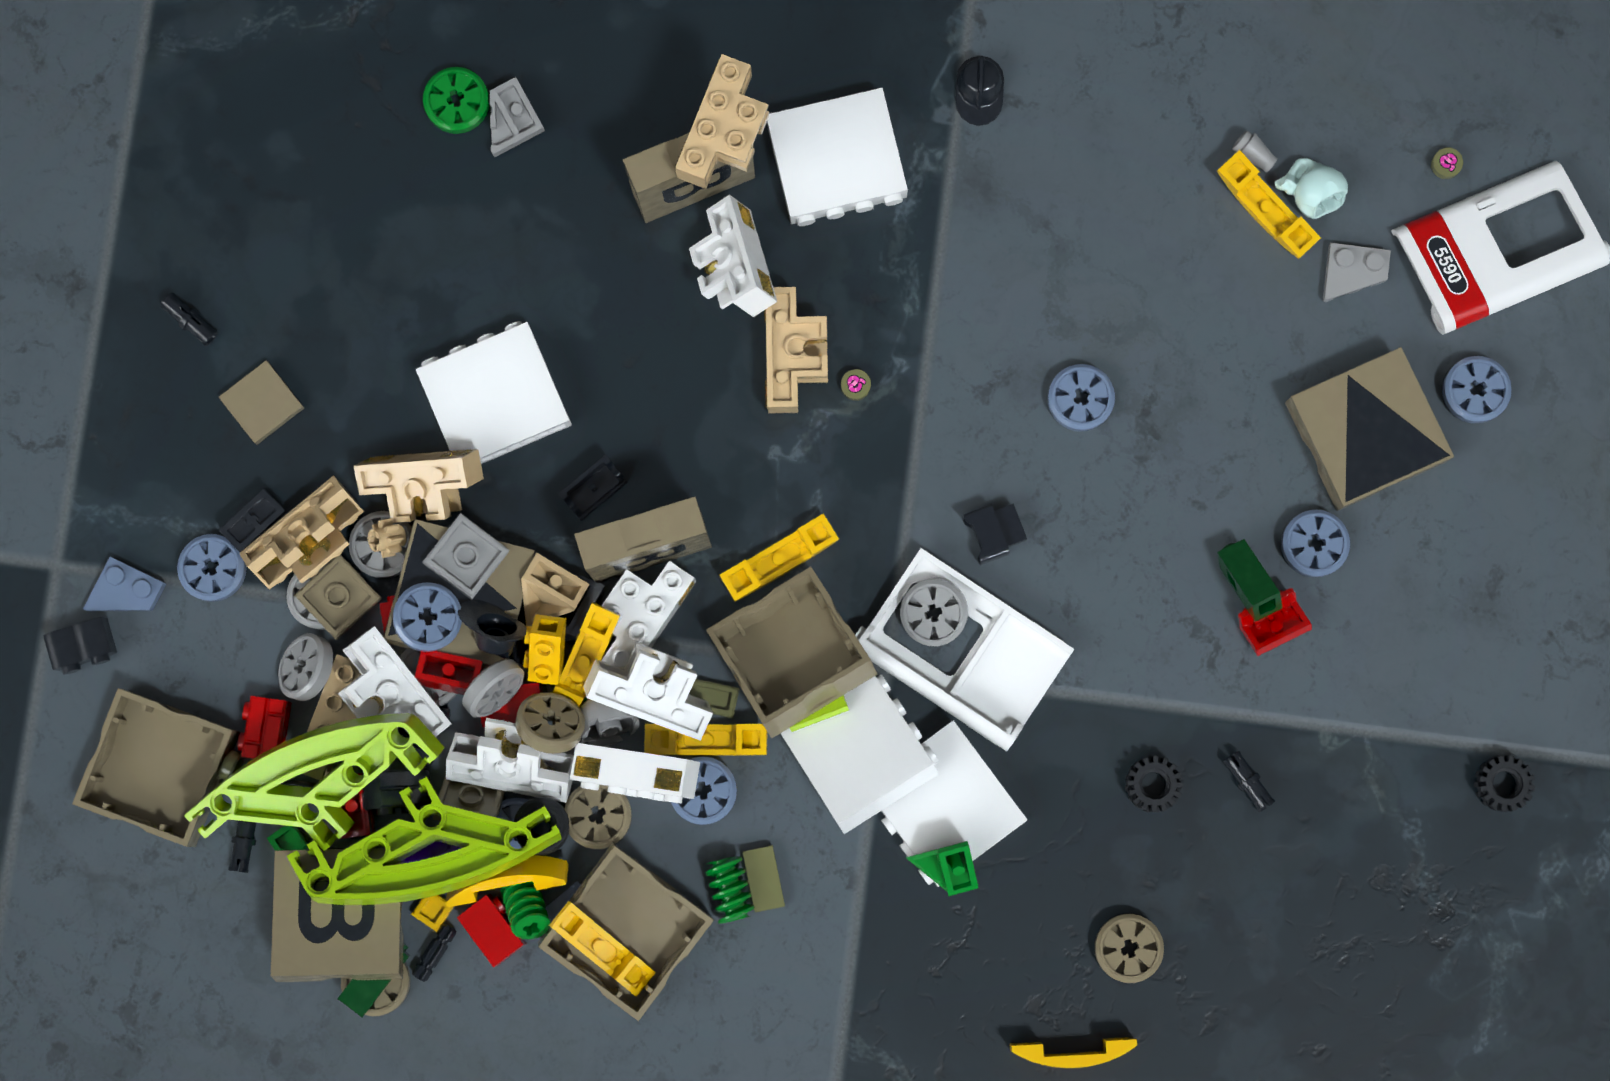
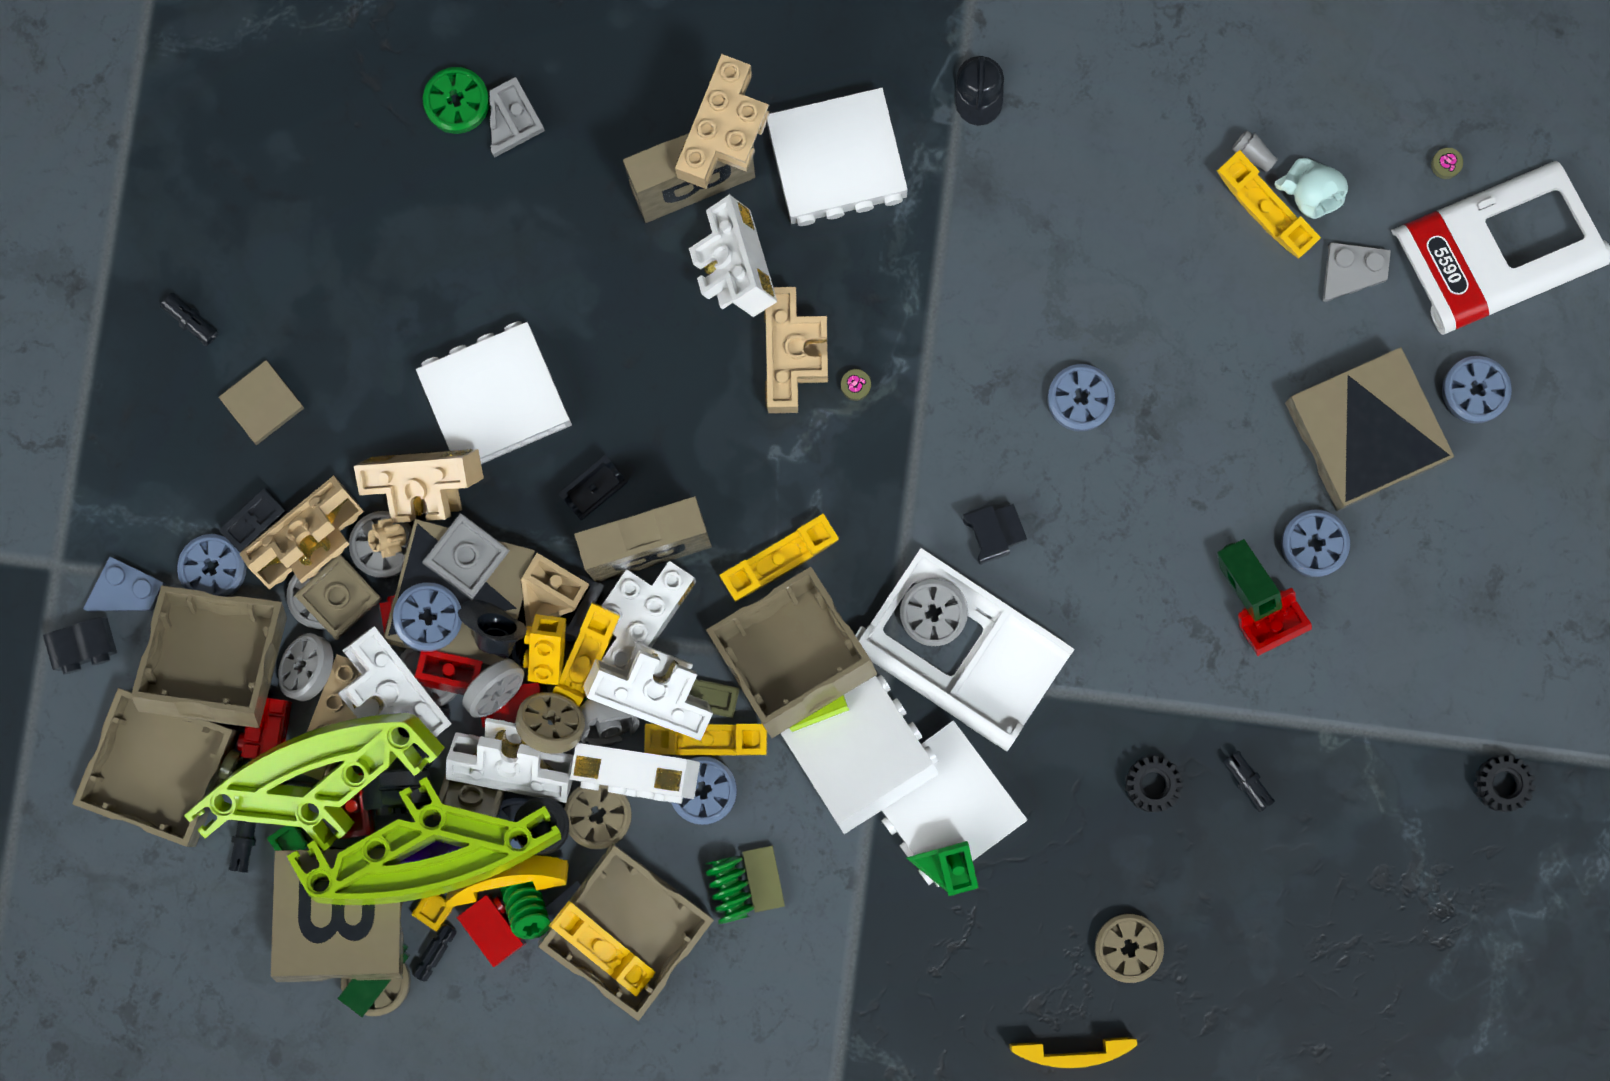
none -> dark tan tile [131,585,287,728]

